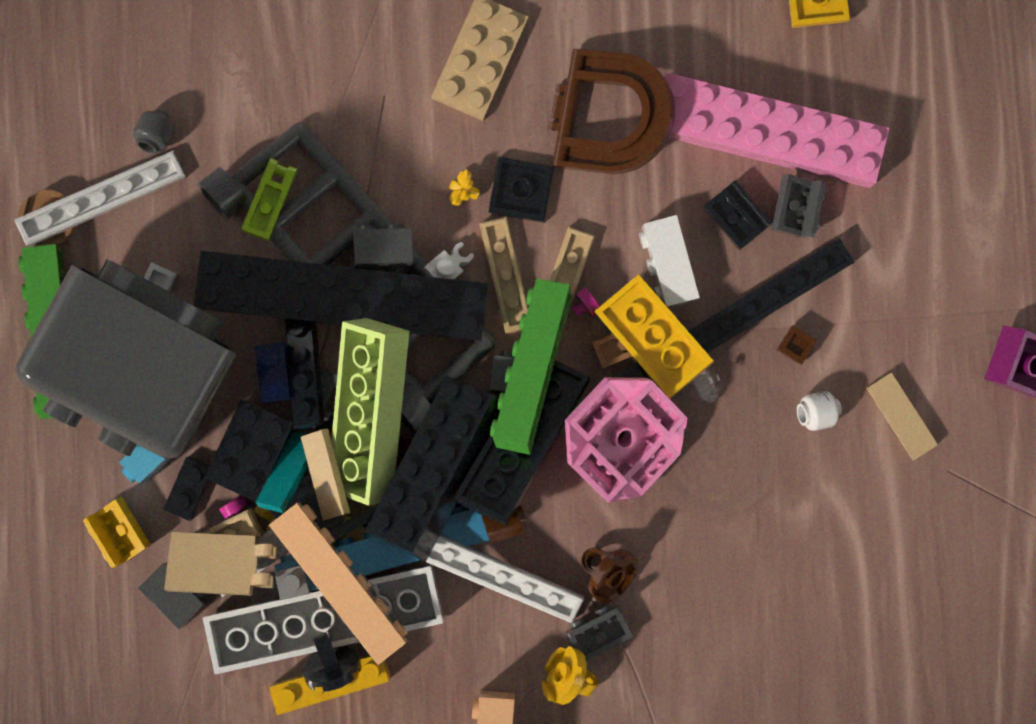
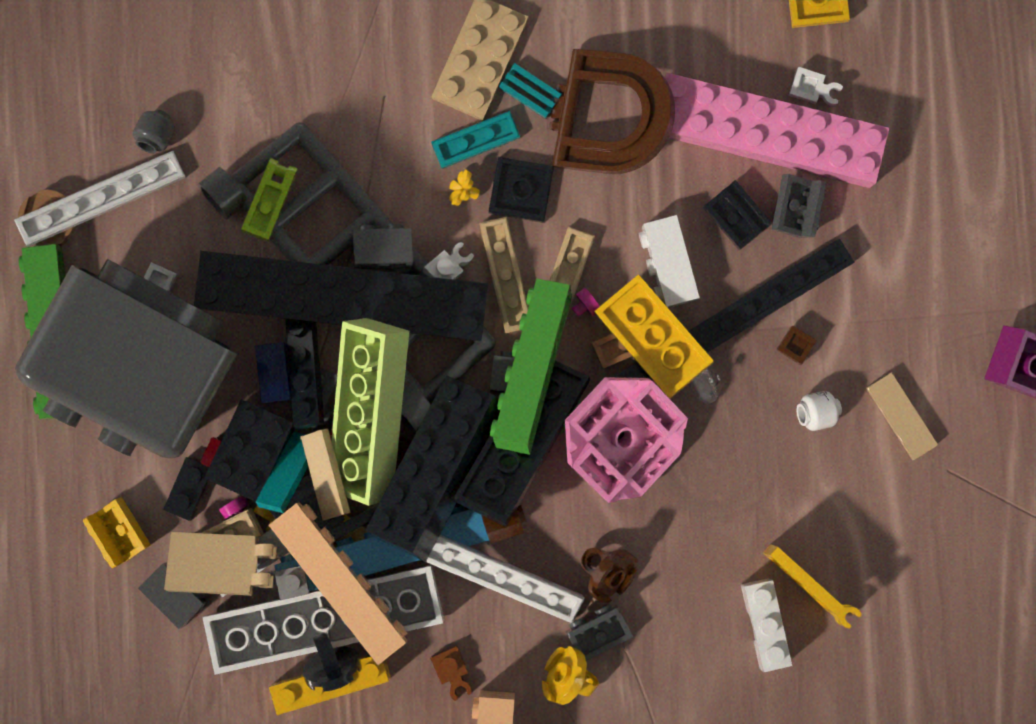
medium azure brick [119,445,172,484] -> none
none -> dark red tile [200,437,222,467]
none -> dark orange plate [430,646,472,701]
none -> teal tile [431,111,520,169]
none -> teal tile [499,63,562,119]
none -> white arch [741,578,792,672]
none -> yellow tile [763,544,862,629]
none -> white plate [788,67,843,106]

